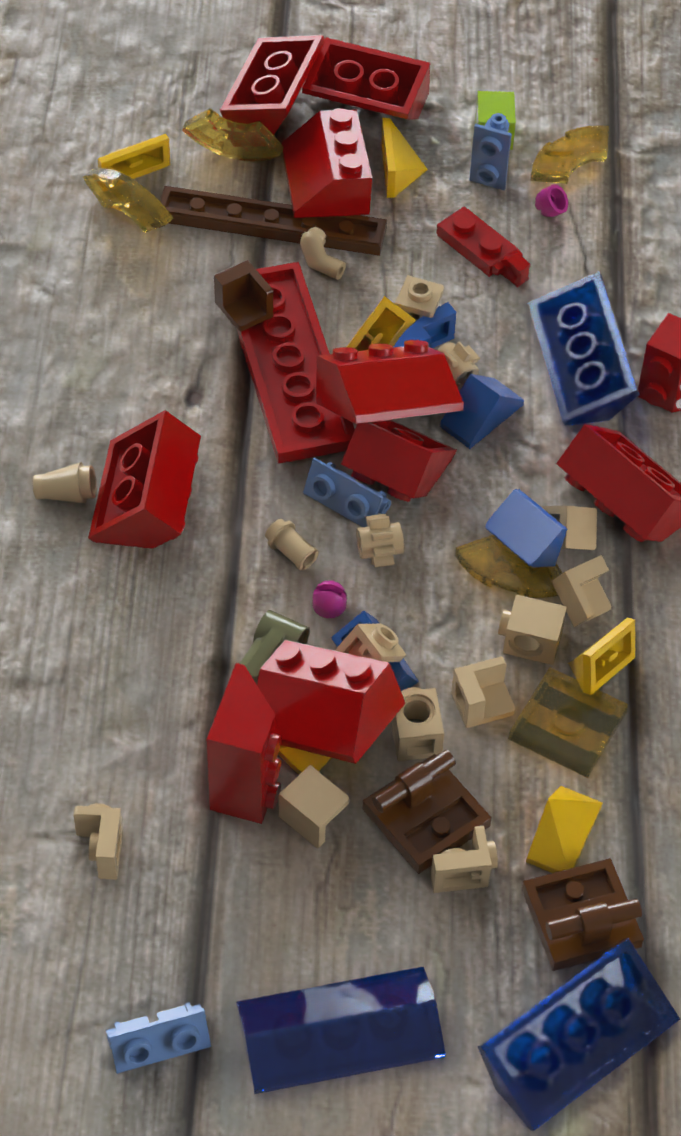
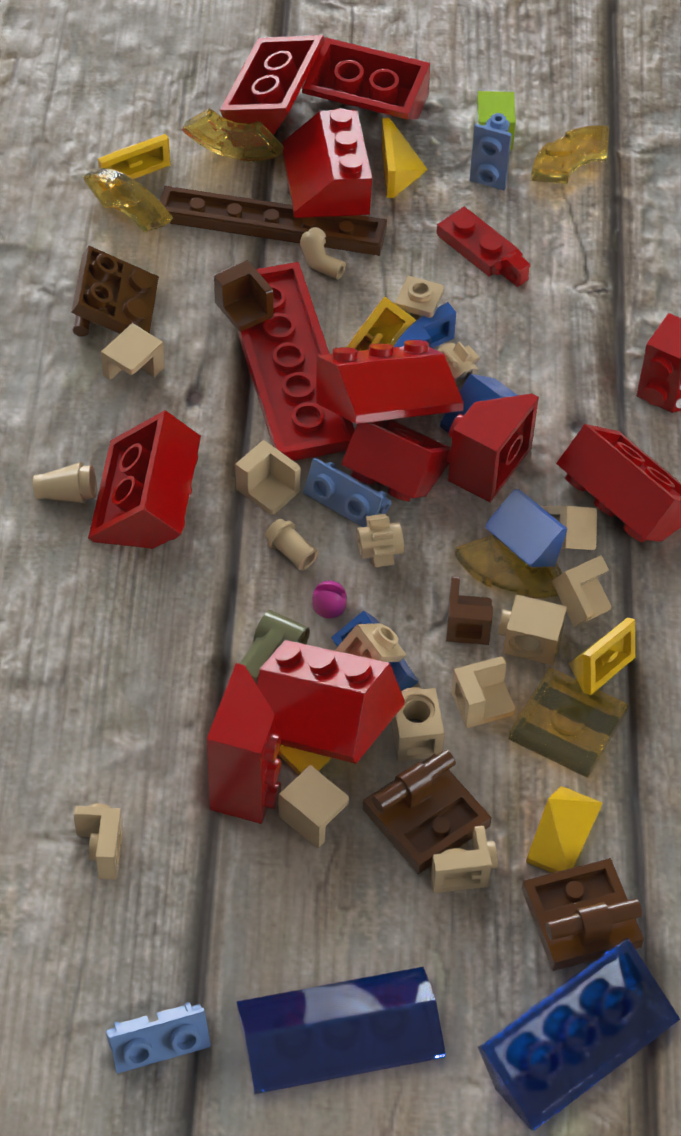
clear blue slope [528,271,640,426] -> none
dark pink hinge [535,184,568,217] -> none
none -> reddish brown plate [71,246,159,337]
none -> tan panel [101,323,165,380]
none -> tan panel [235,440,301,515]
none -> red slope [446,393,539,503]
none -> reddish brown panel [446,576,493,645]

